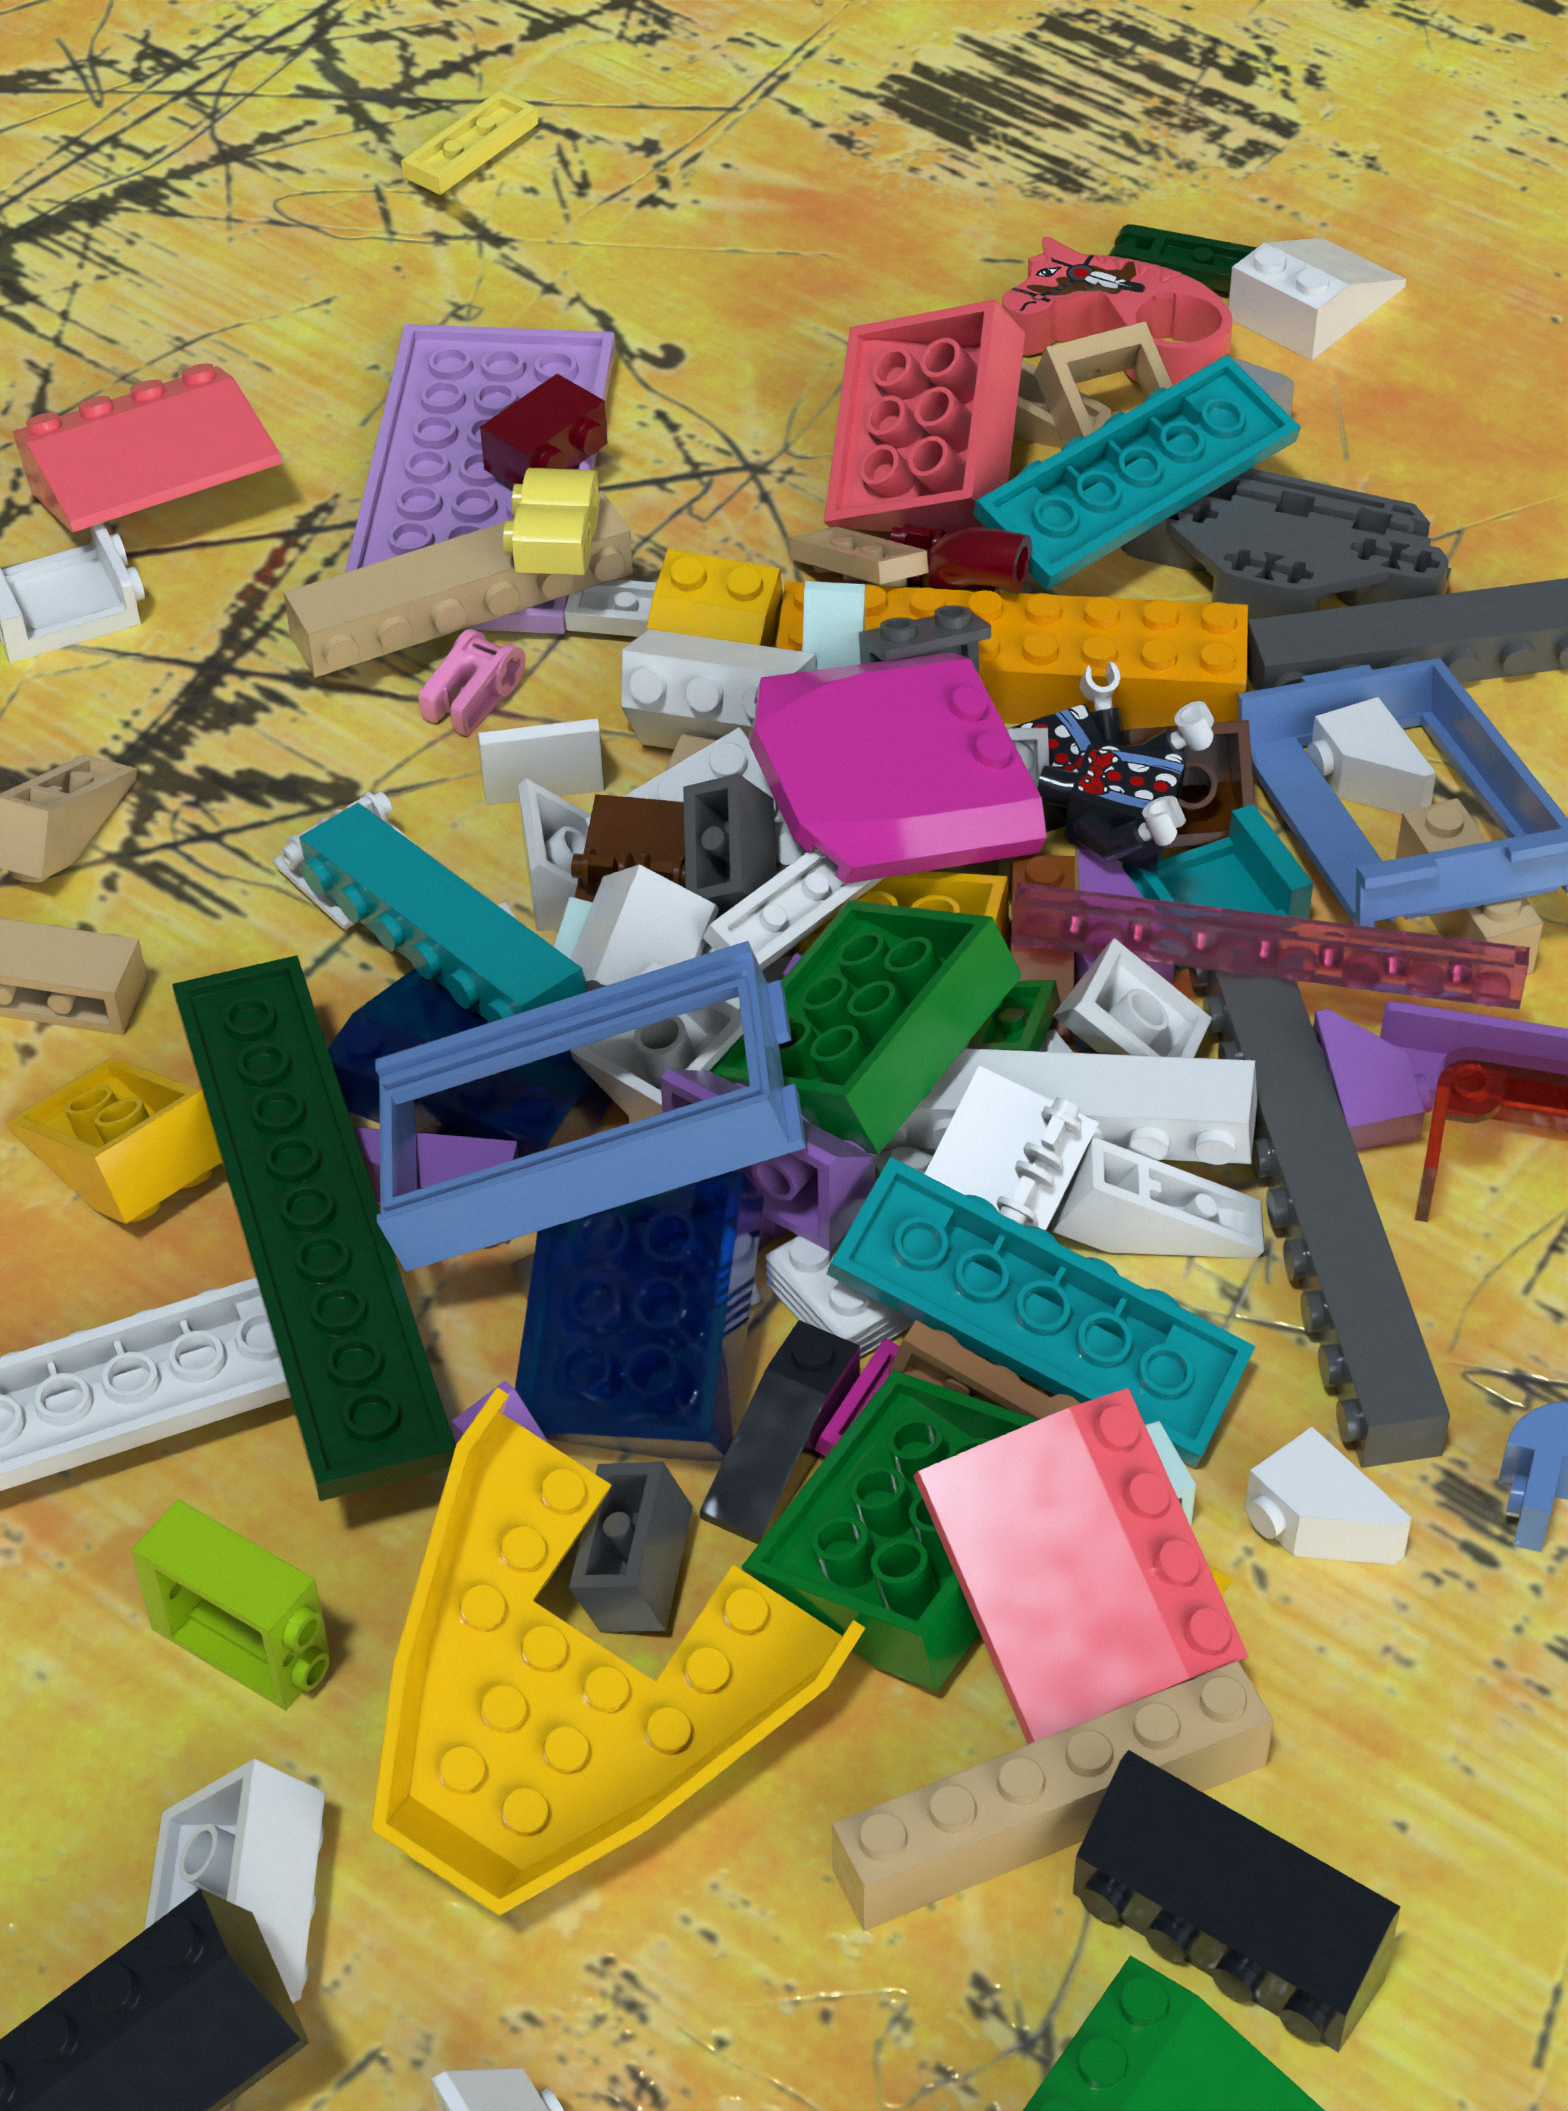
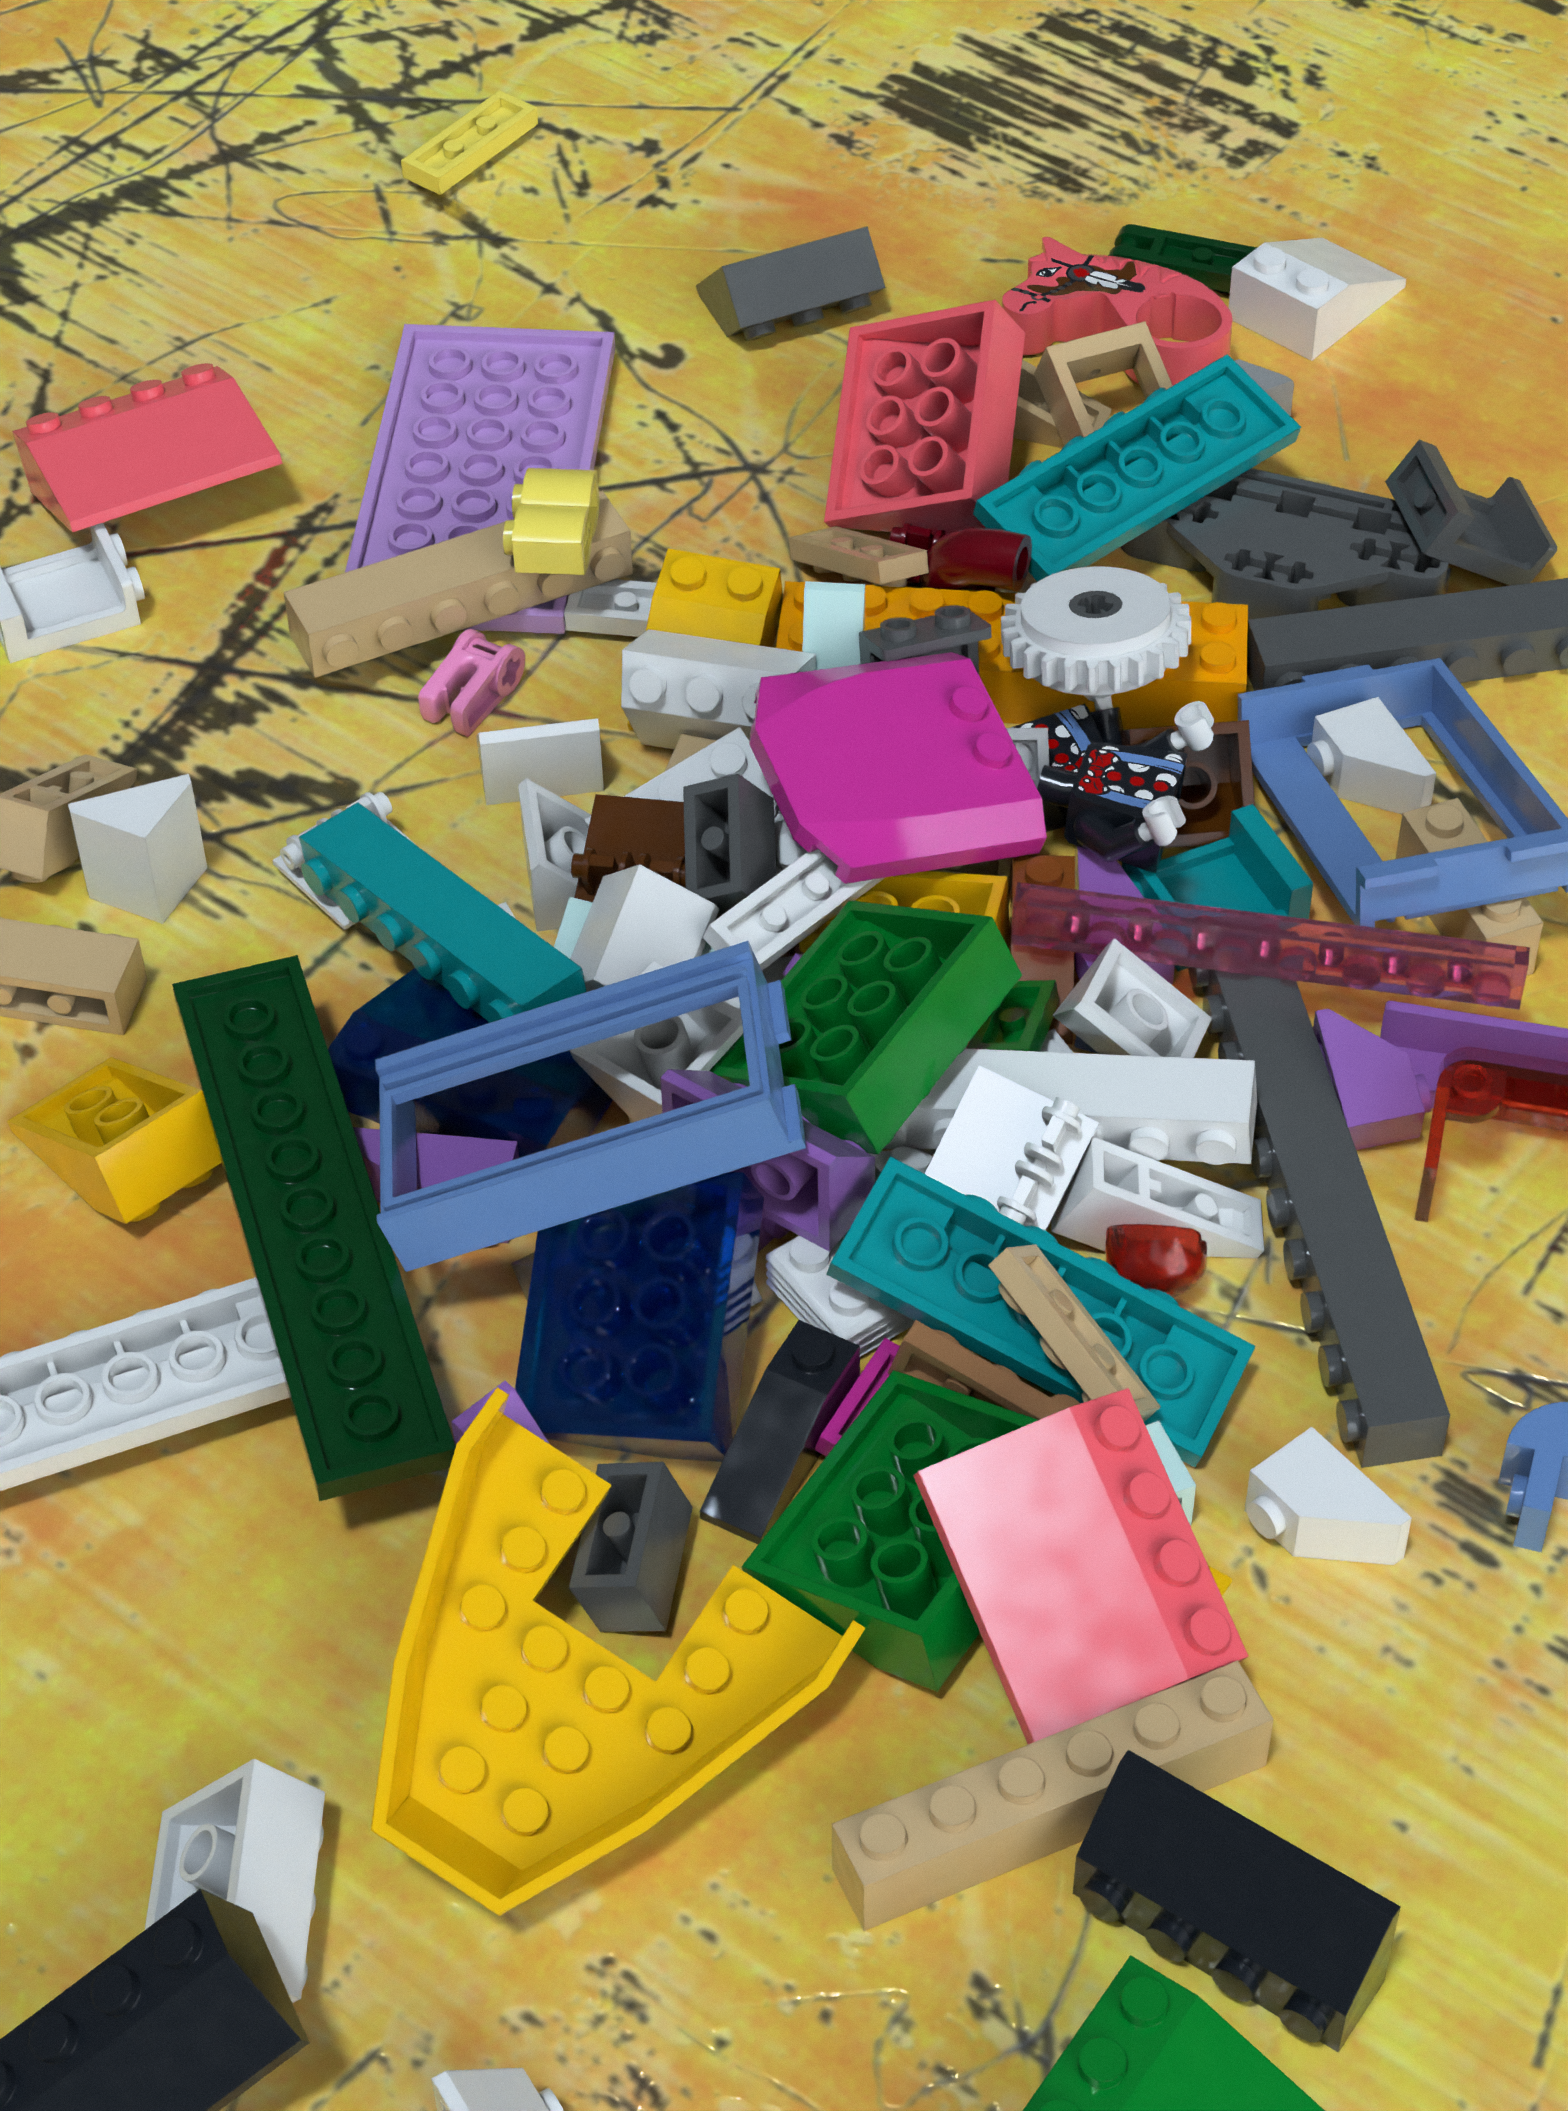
lime window [131,1499,331,1711] -> none
dark red brick [480,374,608,487] -> none
none -> white slope [68,774,207,924]
none -> dark grey slope [696,226,886,341]
none -> tan plate [988,1244,1161,1421]
none -> white gear [1001,566,1191,696]
none -> clear red hair [1105,1224,1208,1298]
none -> dark grey panel [1385,439,1557,585]

